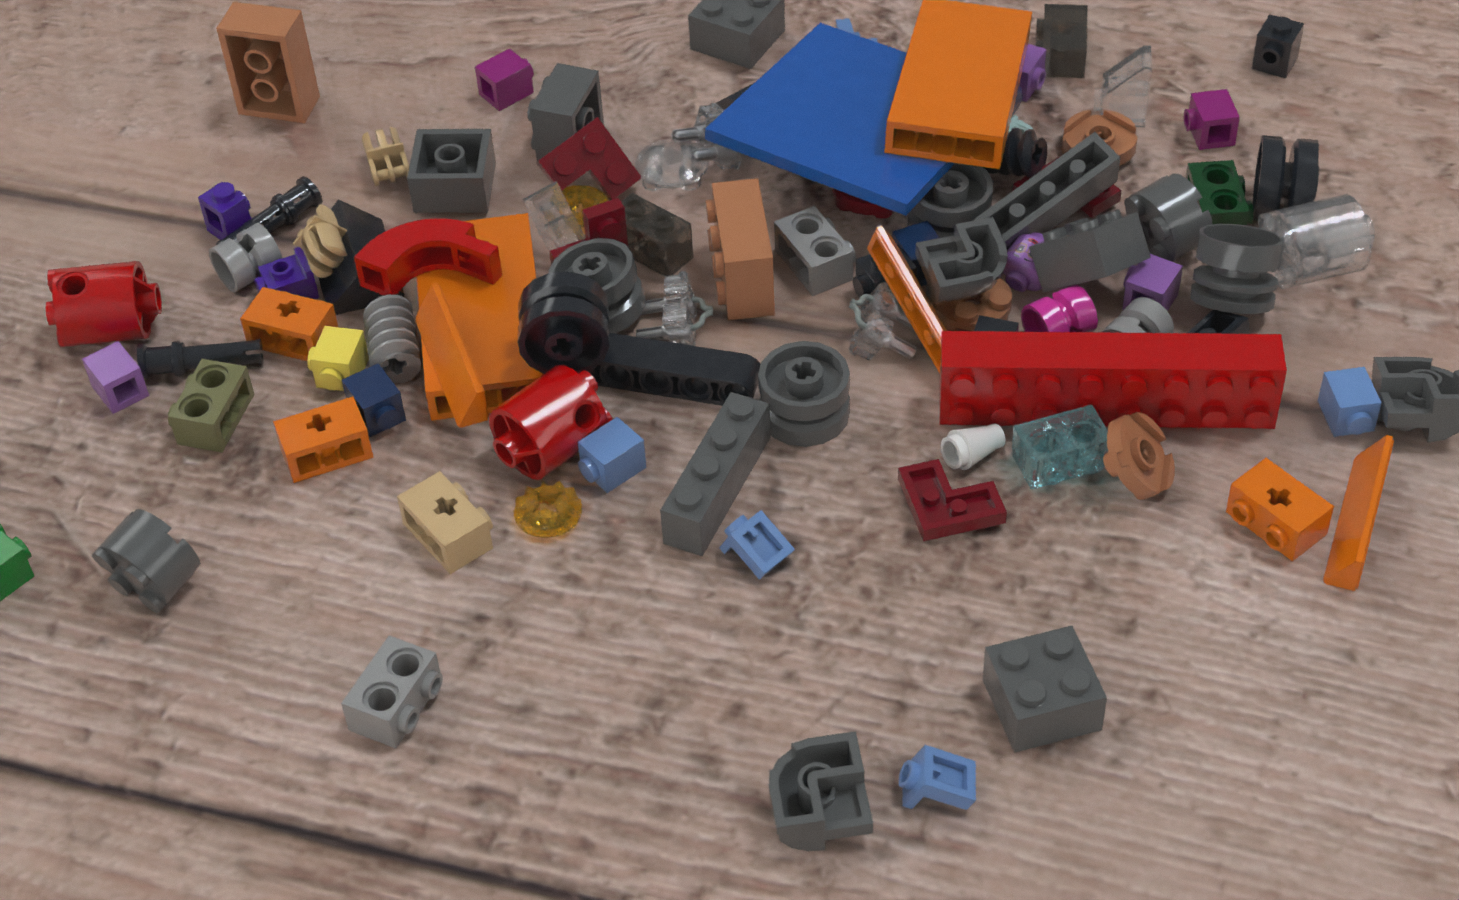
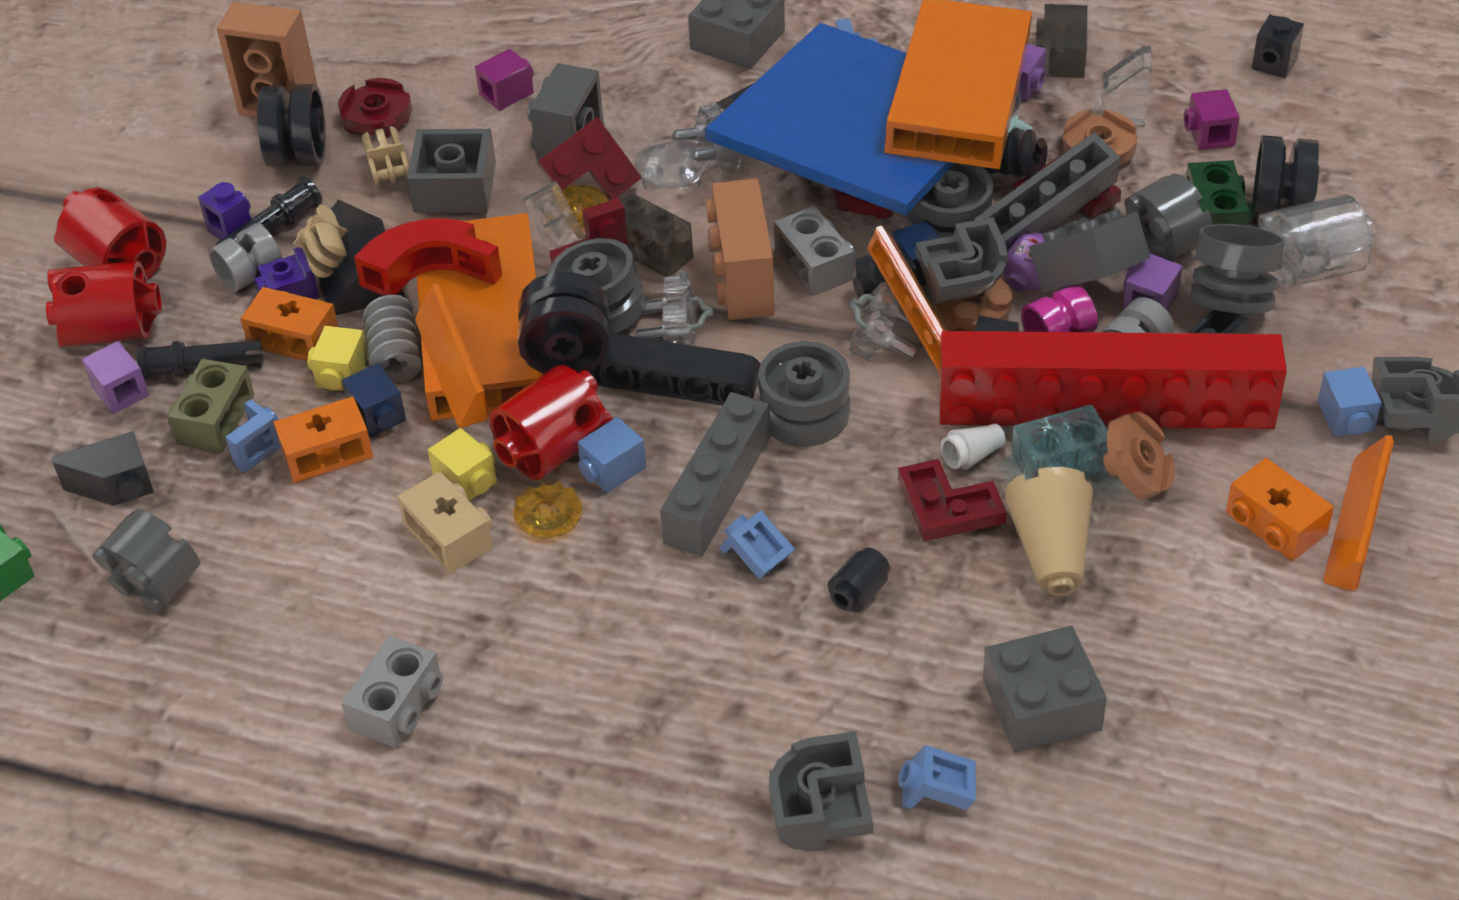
none -> black slope [51,431,154,506]
none -> red cylinder [54,187,167,281]
none -> medium blue bracket [225,399,280,473]
none -> black wheel [257,84,326,167]
none -> dark red plate [338,78,412,138]
none -> light yellow brick [427,428,497,501]
none -> black brick [828,547,890,612]
none -> tan cone [1005,467,1093,596]

